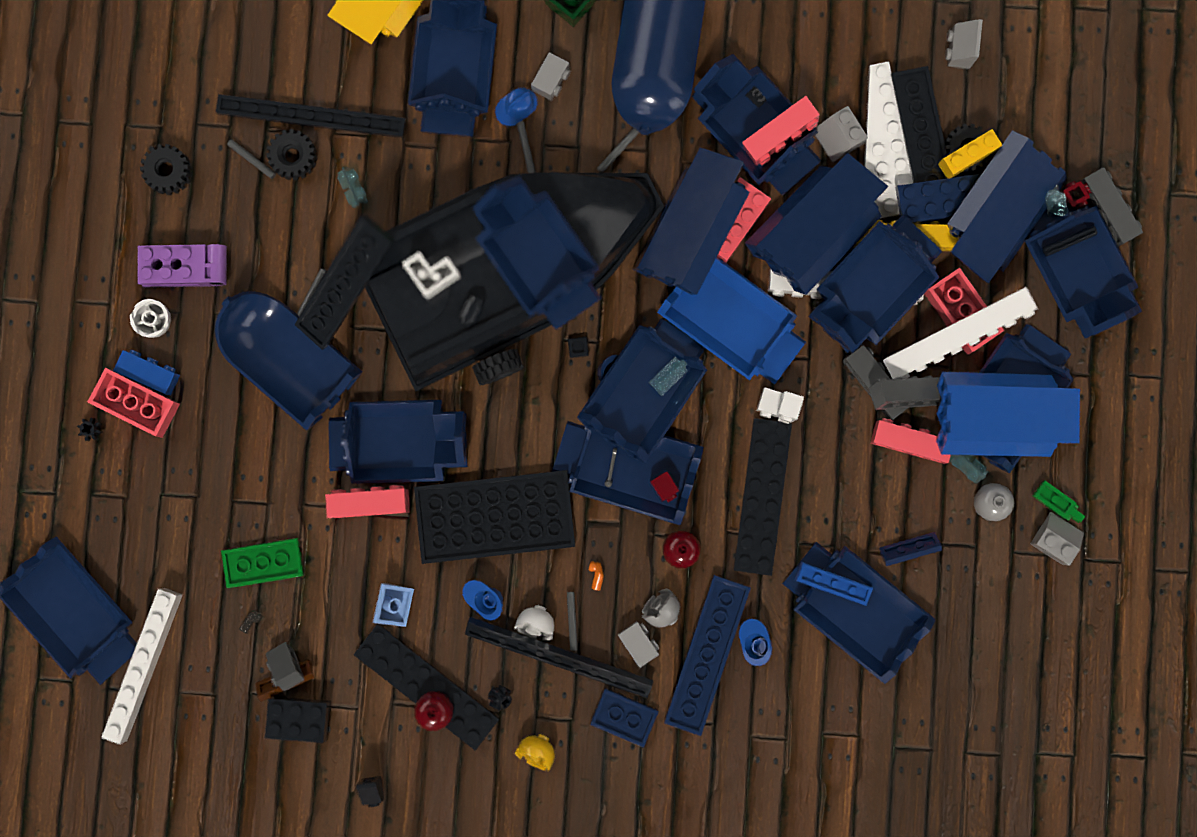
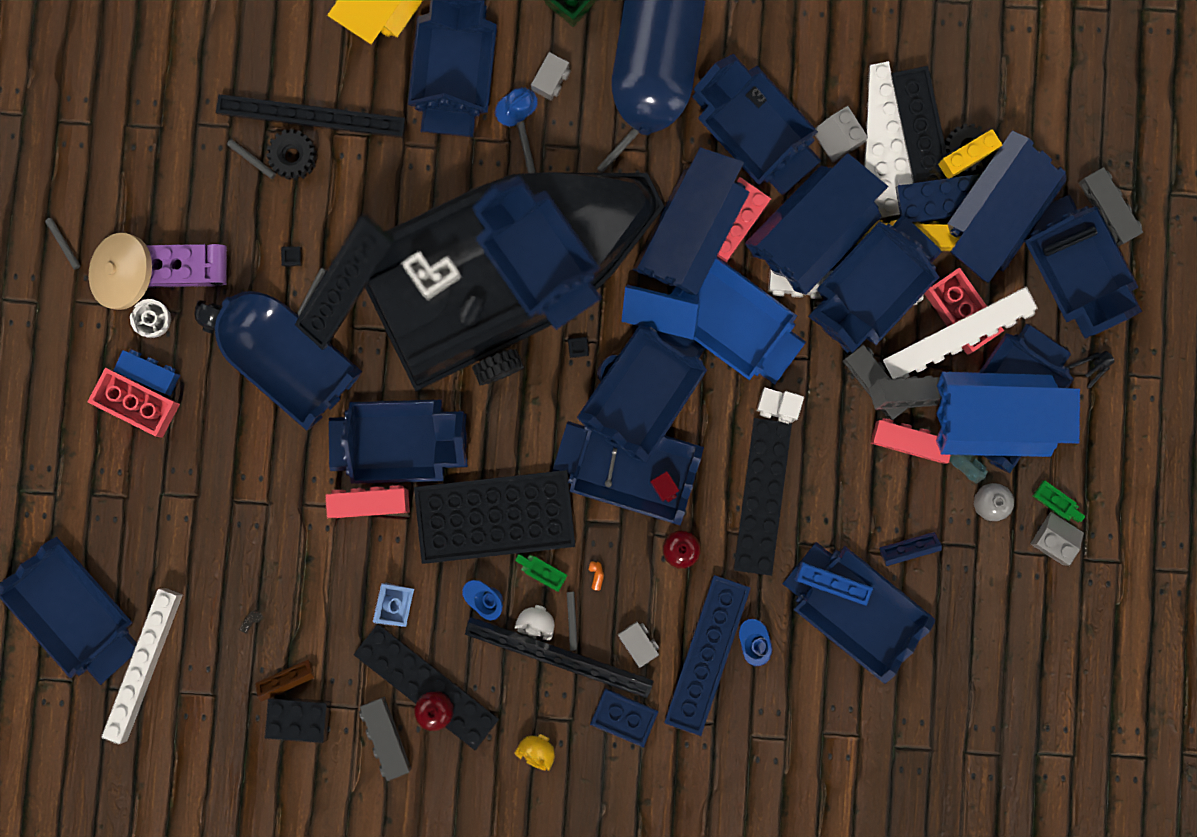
black gear [77,417,103,441] -> none
black tyre [140,144,193,195] -> none
green tile [221,538,304,589] -> none
dark grey brick [265,642,305,692] -> none
clear light blue hinge [337,167,368,208] -> none
black slope [356,776,384,807] -> none
black gear [488,685,512,711] -> none
light grey cylinder [642,588,680,628] -> none
clear light blue hinge [649,356,688,396] -> none
coral brick [742,96,820,166] -> none
light grey slope [945,19,983,69] -> none
clear light blue hinge [1045,184,1068,217] -> none
dark red brick [1061,180,1091,209] -> none
none -> dark grey bar [45,218,80,270]
none -> tan dish [89,233,152,310]
none -> black cylinder [194,300,223,334]
none -> black tile [281,246,302,267]
none -> dark grey brick [359,696,412,781]
none -> green hinge [515,554,568,592]
none -> blue tile [621,285,700,340]
none -> black plant [1065,351,1115,389]

